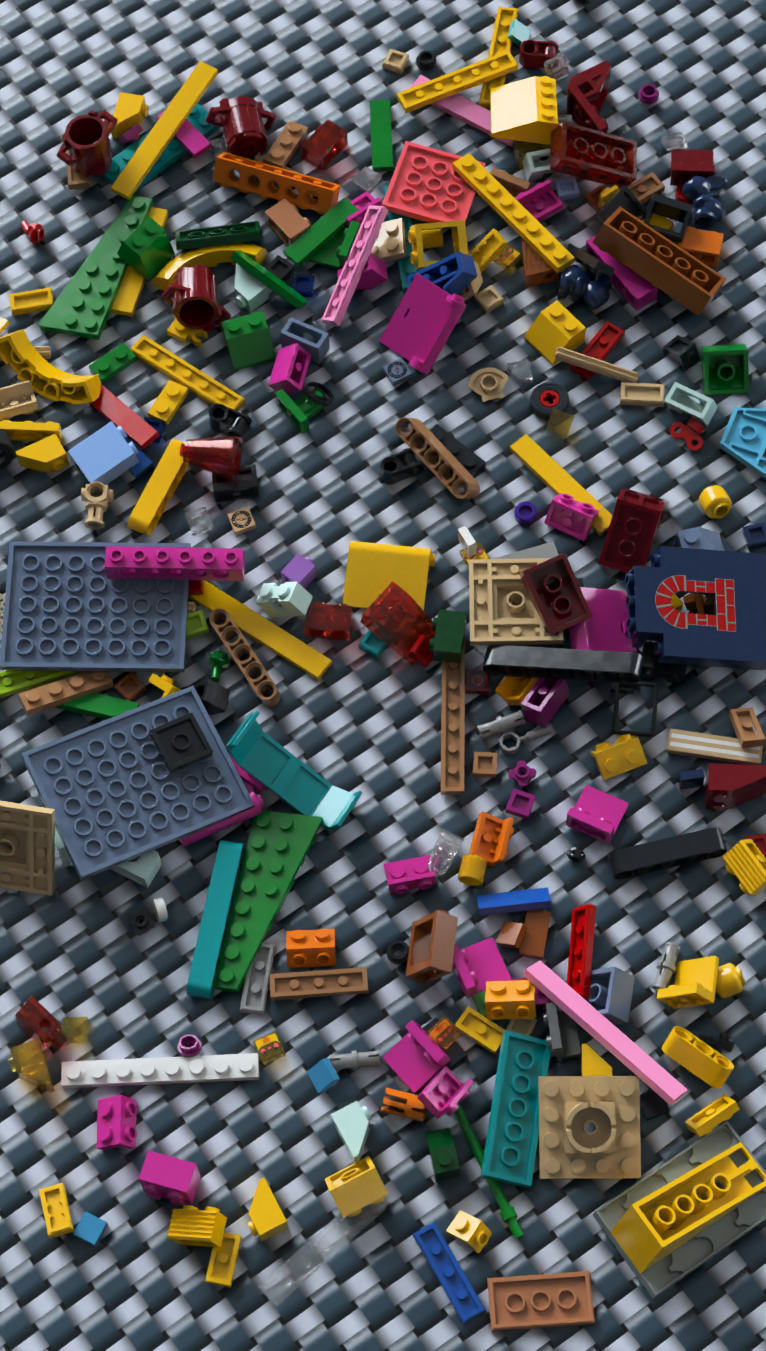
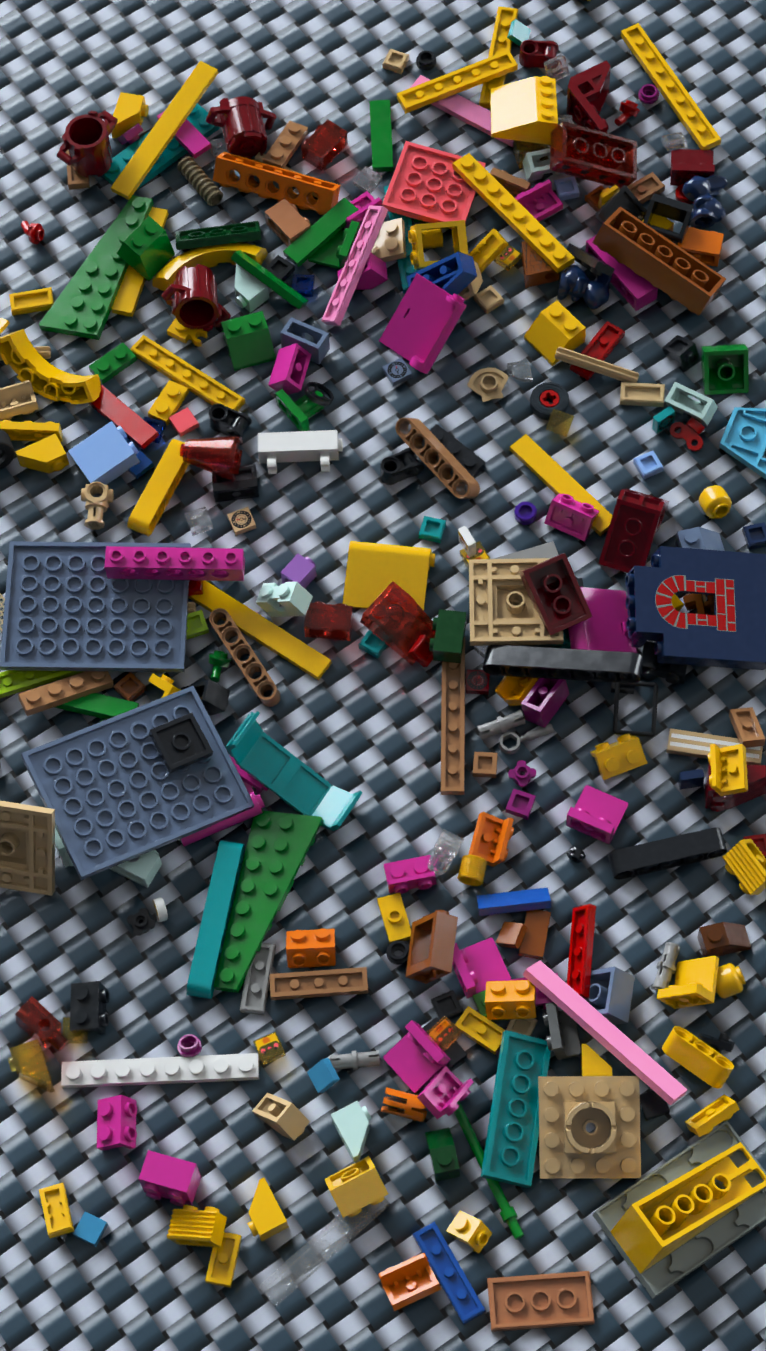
none -> black bracket [70,981,110,1035]
none -> coral tile [169,407,199,437]
none -> dark tan piece [177,156,223,206]
none -> tan slope [252,1092,310,1141]
none -> white brick [258,430,343,474]
none -> yellow plate [377,892,411,944]
none -> orange bracket [378,1253,441,1311]
none -> teal tile [419,516,446,543]
none -> black tile [431,990,463,1023]
none -> red plate [614,100,640,126]
none -> yellow plate [620,23,721,150]
none -> light blue tile [633,450,664,480]
none -> teal tile [652,406,675,434]
none -> reddish brown slope [697,922,751,957]
none -> yellow bracket [708,744,748,796]

